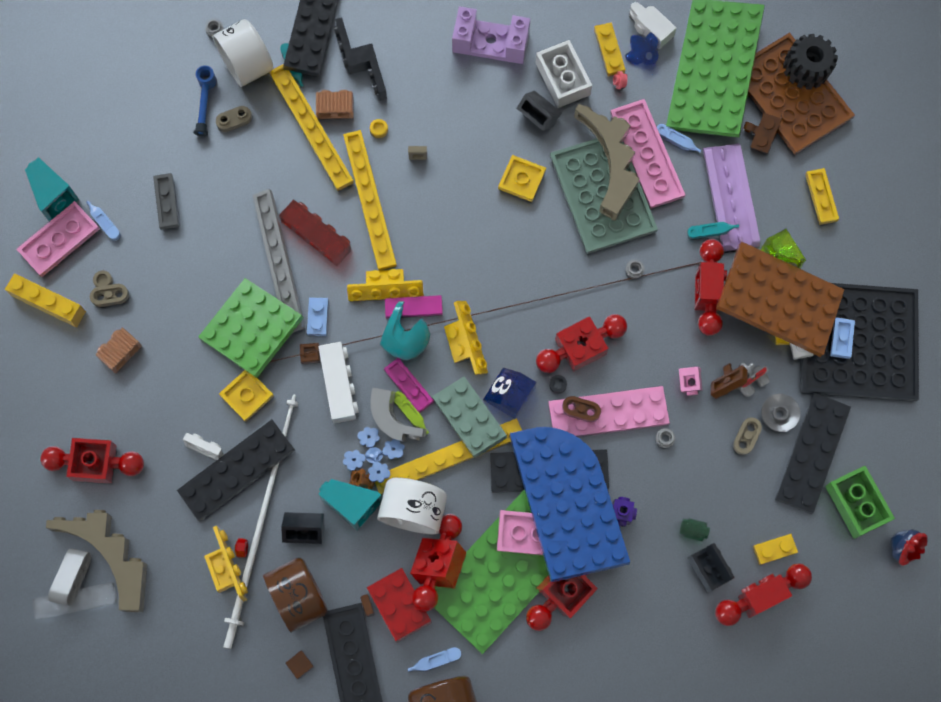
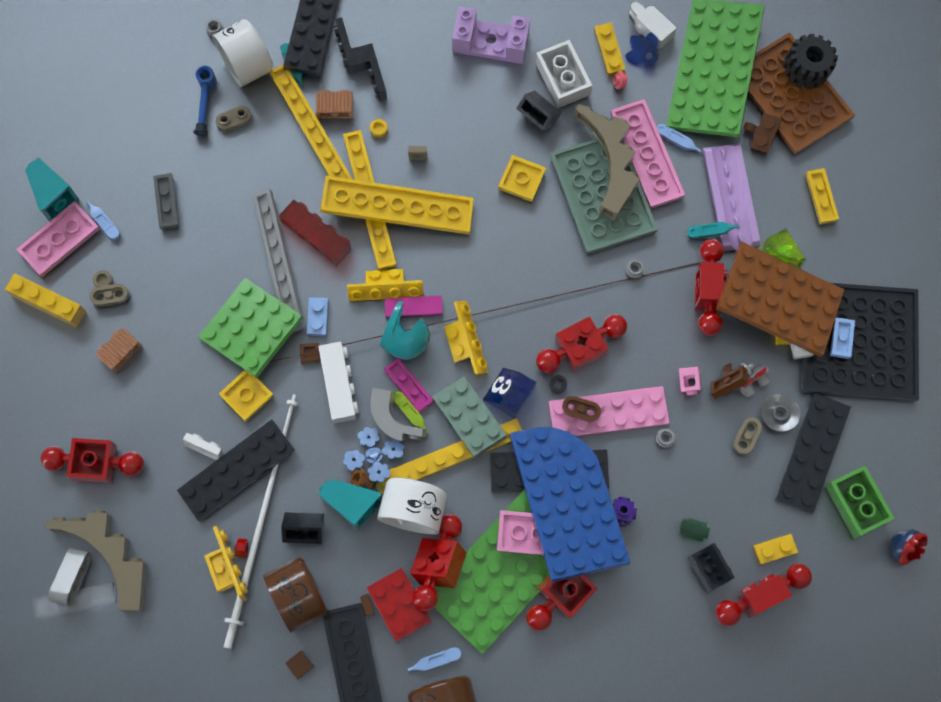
none -> yellow plate [320,175,474,235]

